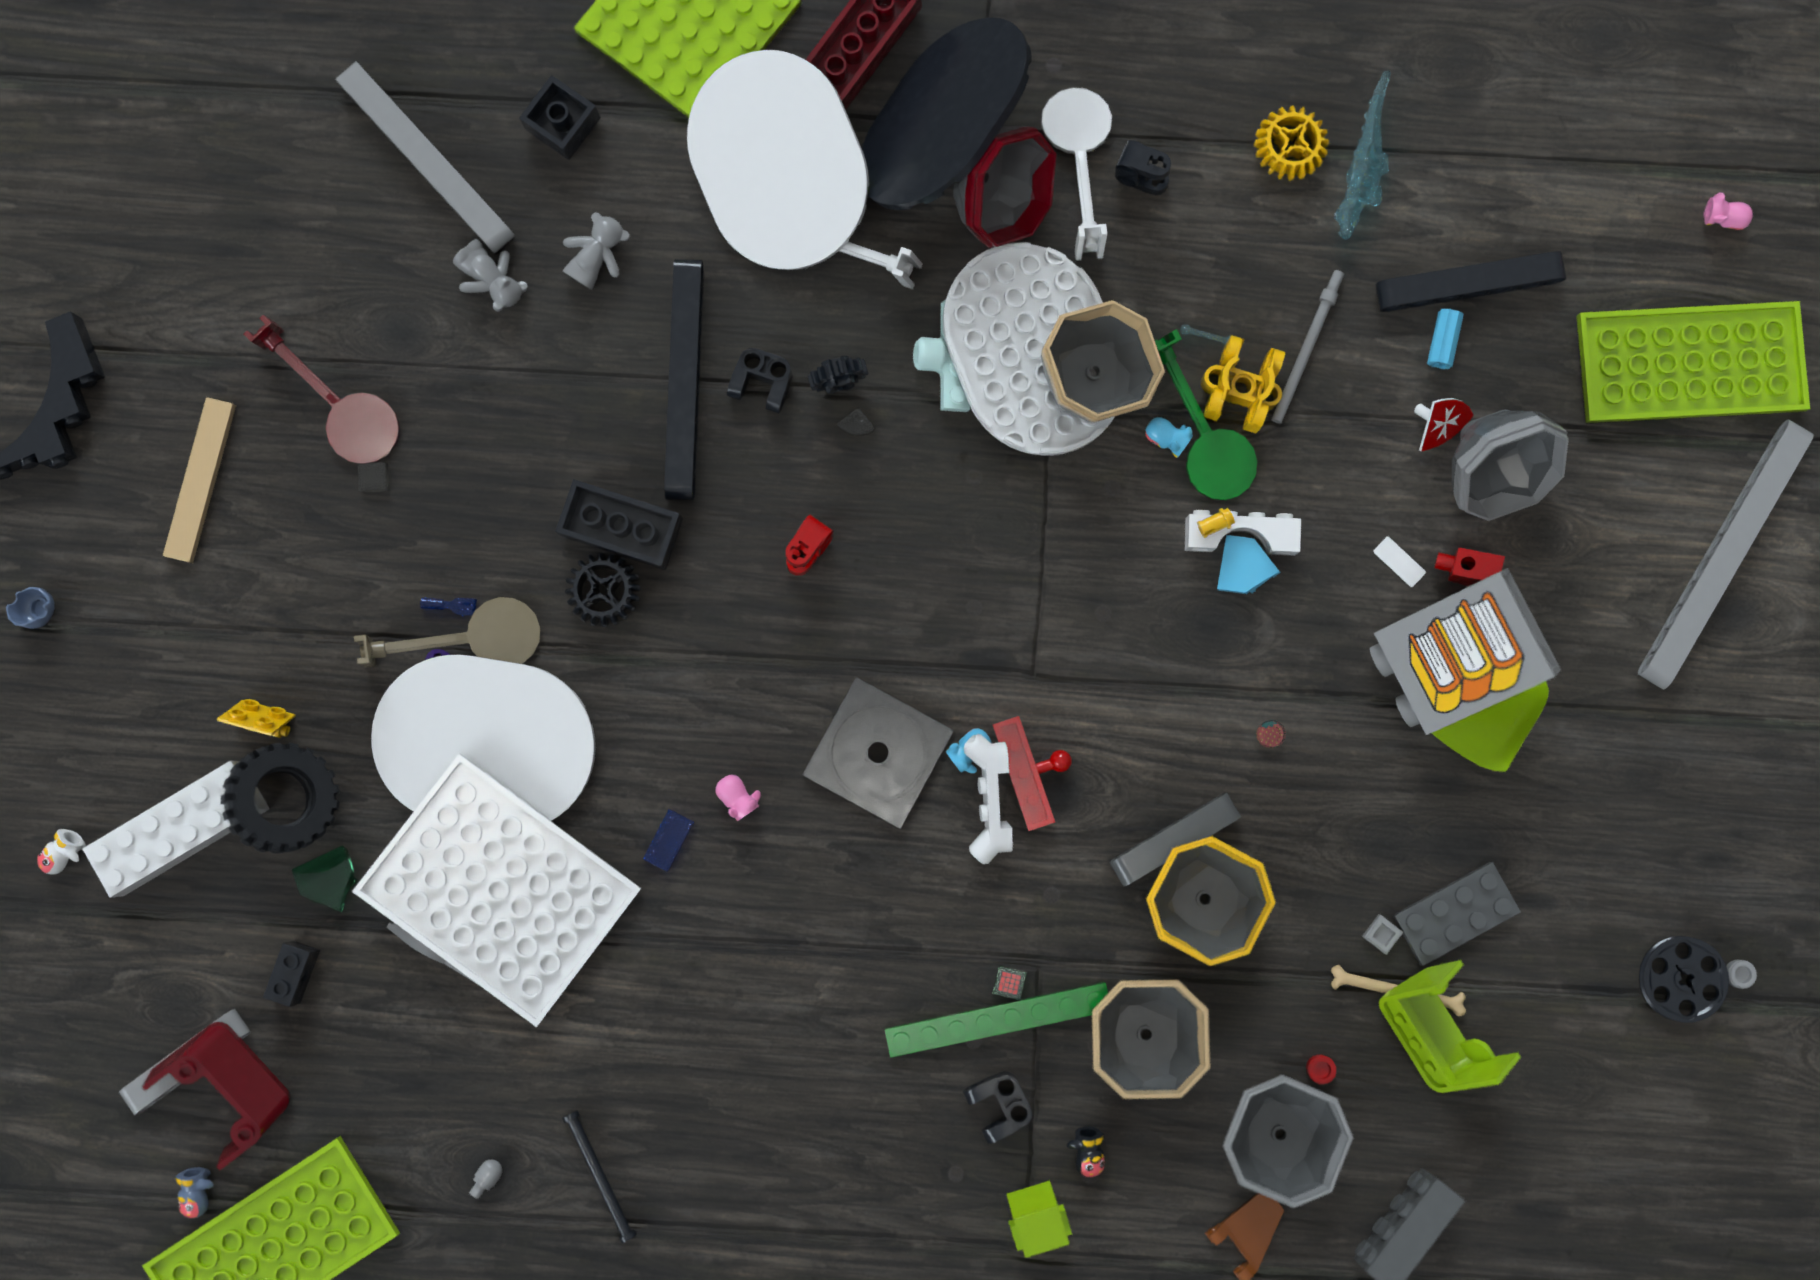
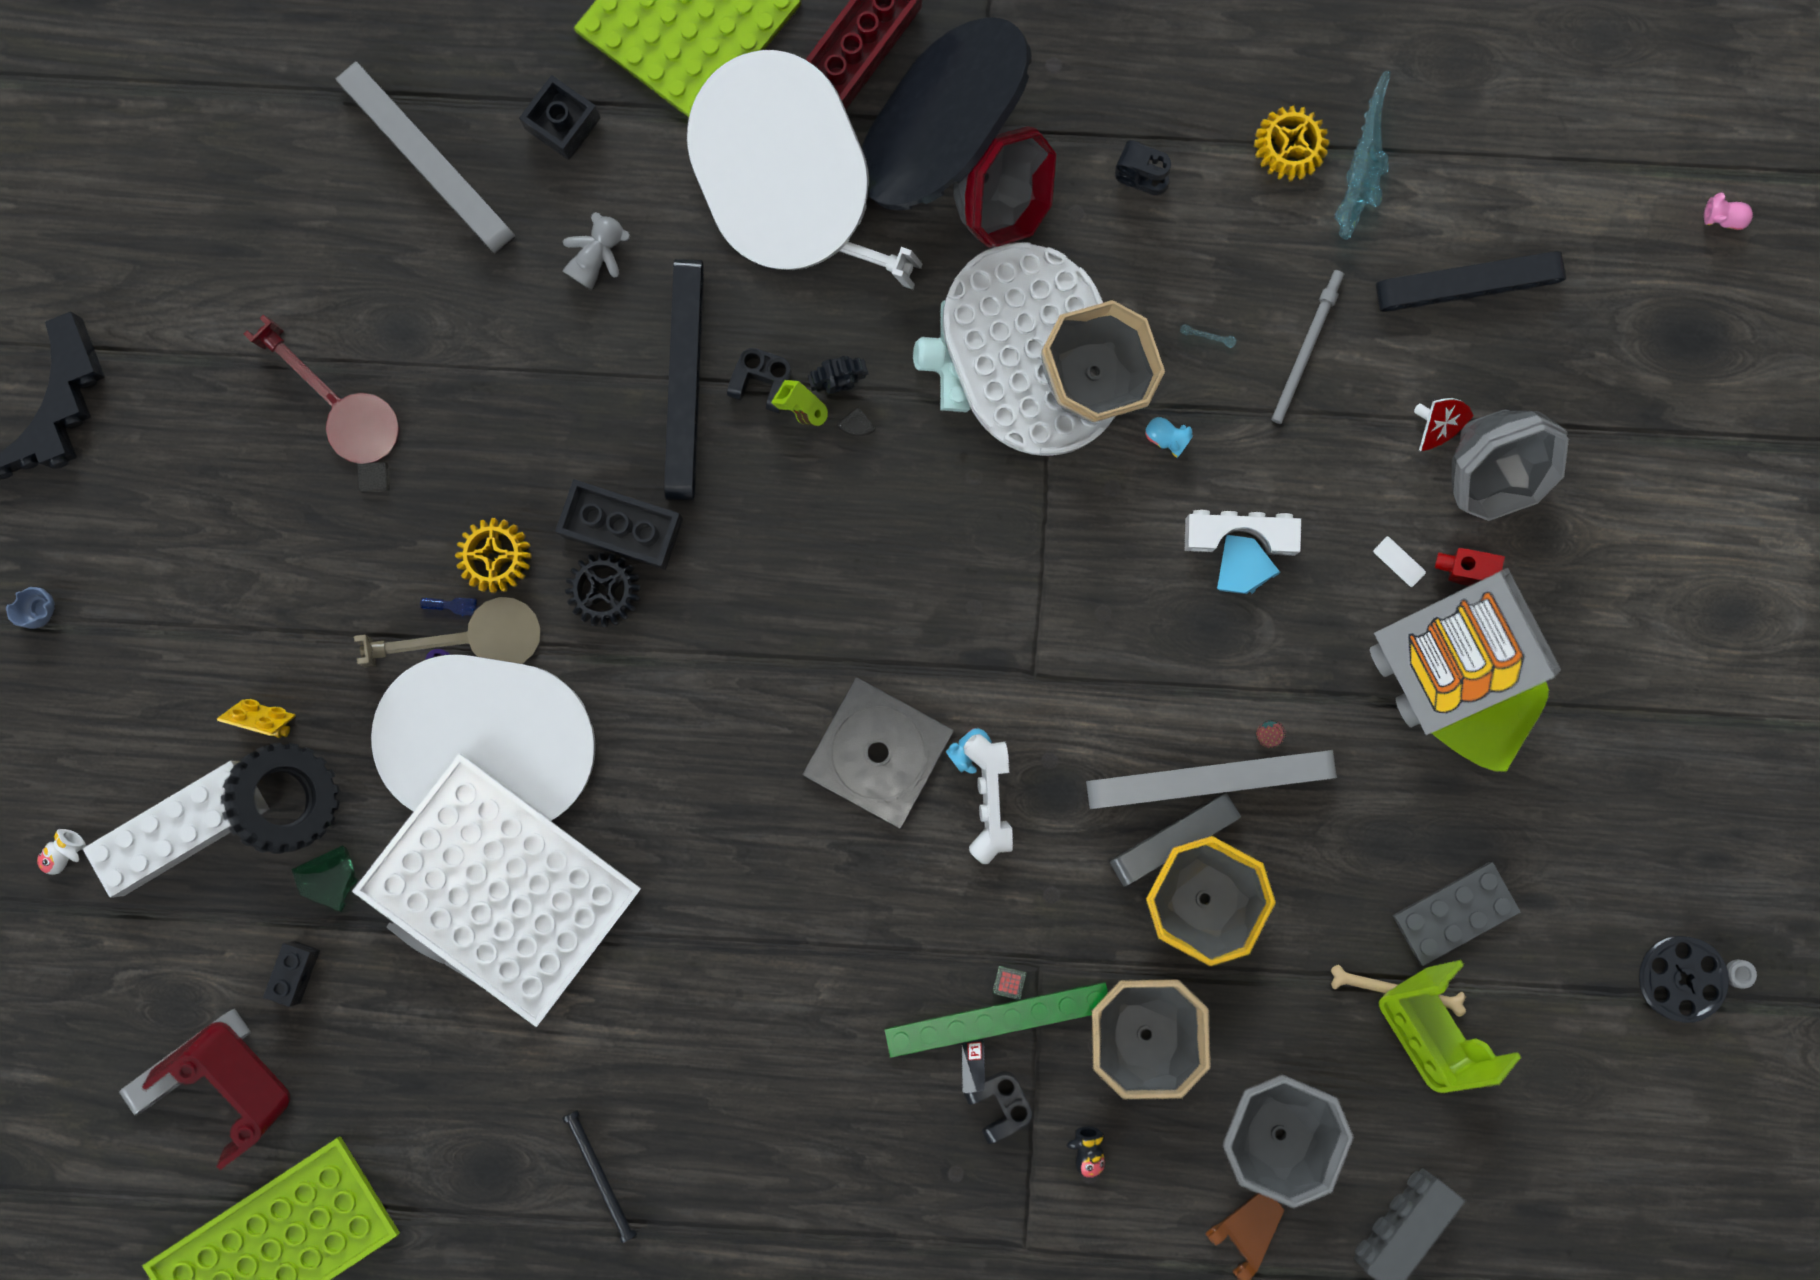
tan tile [163,397,236,563] -> none
sand blue animal [176,1167,214,1218] -> none
light grey piece [453,239,528,312] -> none
light grey cylinder [469,1159,502,1199] -> none
clear blue tile [643,809,694,872] -> none
bright pink animal [716,775,761,821] -> none
red piece [786,515,833,576] -> none
red plate [992,716,1072,831] -> none
lime plate [1006,1181,1072,1258] -> none
white piece [1041,88,1112,260] -> none
green piece [1155,329,1257,500] -> none
yellow pin [1197,508,1235,538] -> none
yellow piece [1201,335,1285,434] -> none
red tile [1306,1054,1336,1084] -> none
light grey tile [1362,914,1403,955] -> none
medium azure axle [1427,309,1464,369] -> none
lime plate [1577,301,1810,423] -> none
light grey beam [1638,419,1814,690] -> none
none -> yellow gear [455,518,532,593]
none -> lime leg [771,380,828,426]
none -> sticker [962,1039,985,1093]
none -> light grey beam [1086,750,1337,809]

